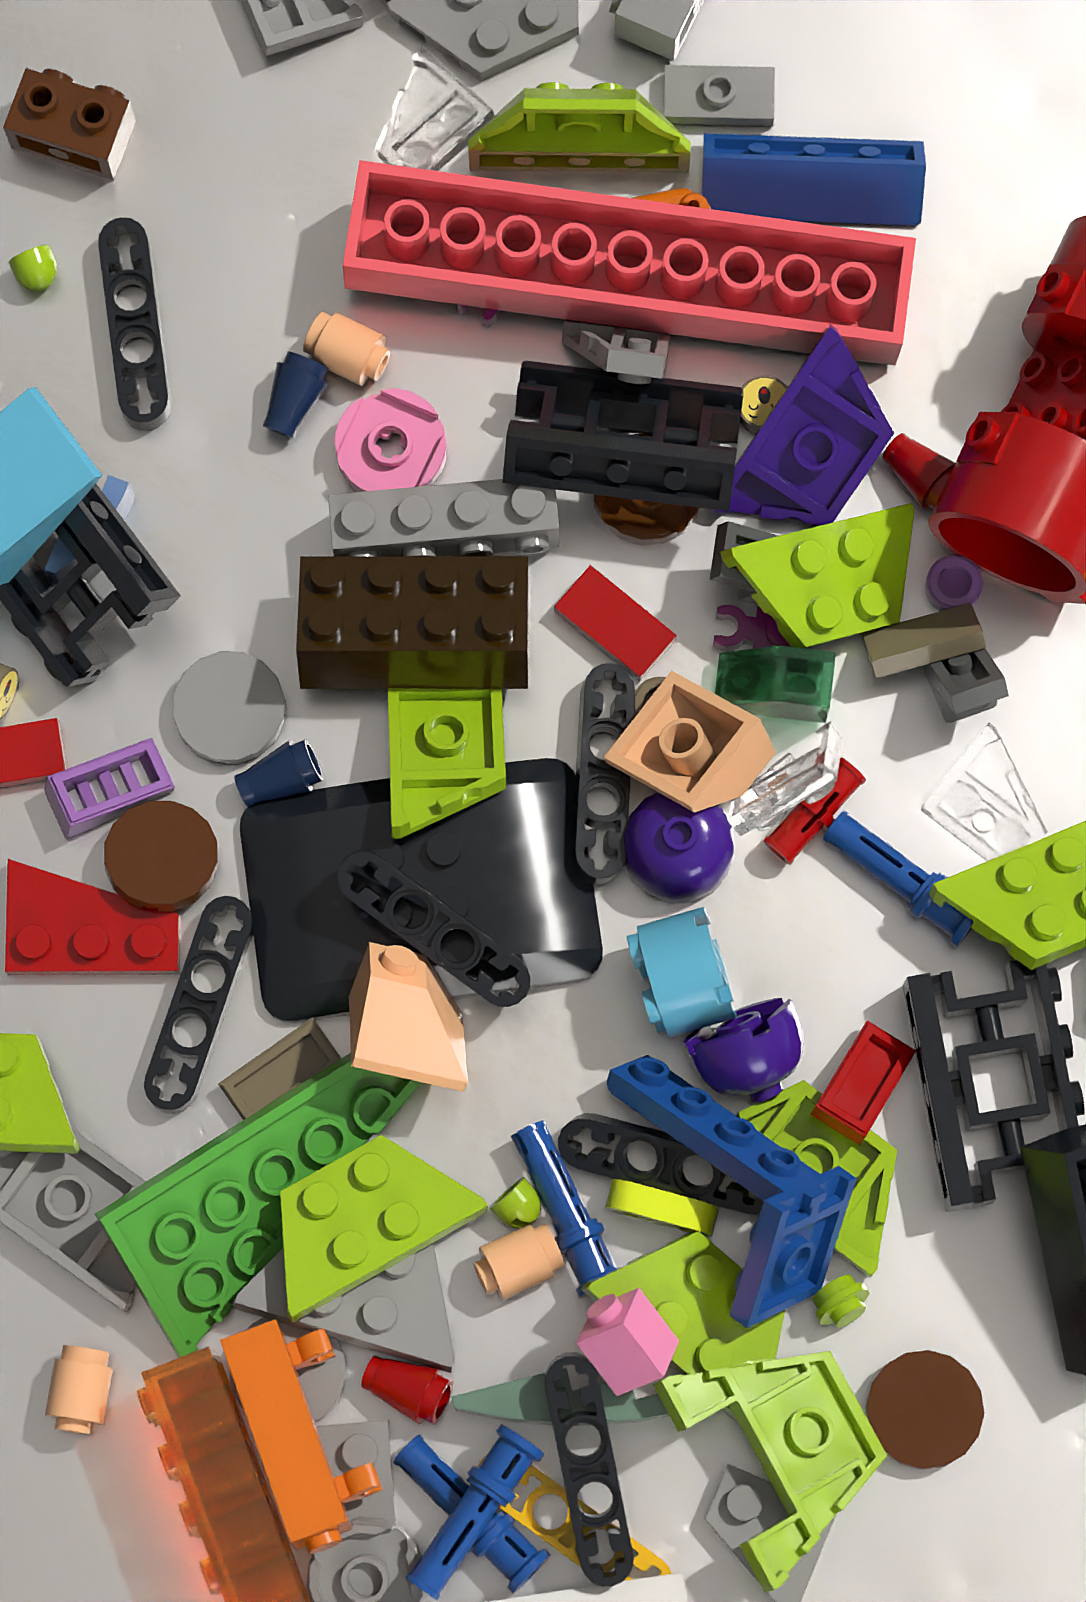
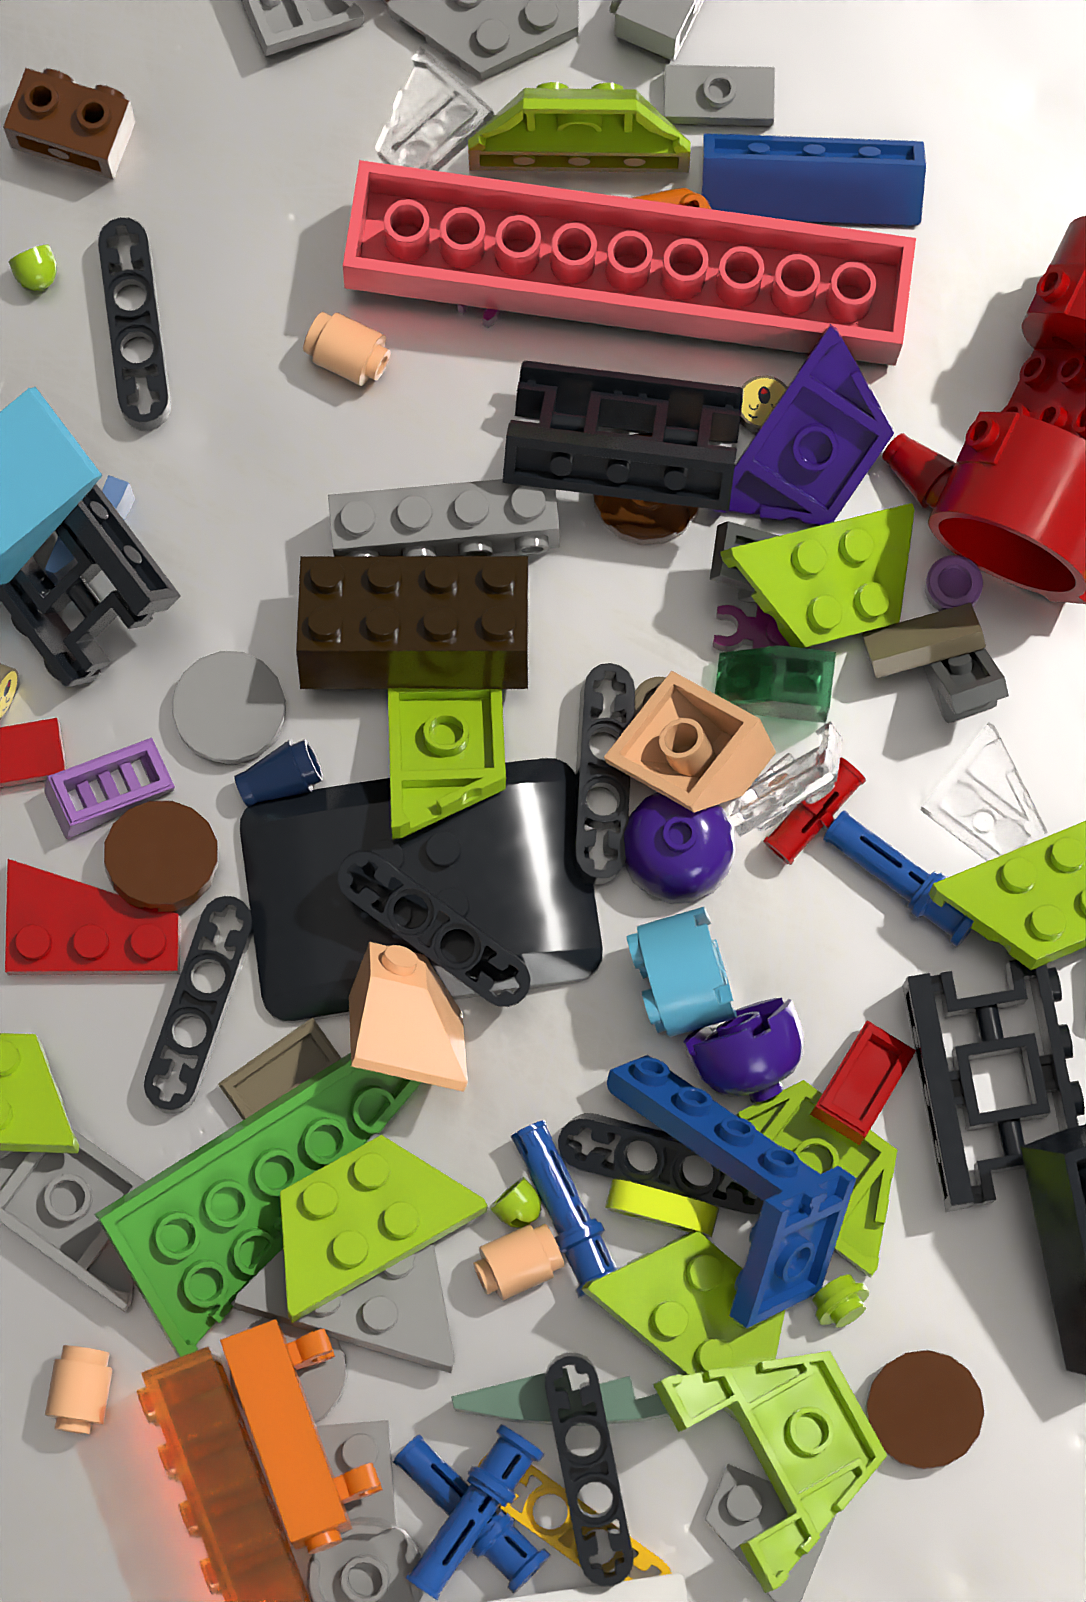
dark blue cone [262,351,329,439] -> none
bright pink plate [334,388,447,492] -> none
red cone [361,1355,453,1424] -> none
red tile [554,565,677,682] -> none
light grey wing [562,319,670,384] -> none
bright pink brick [576,1288,679,1396] -> none

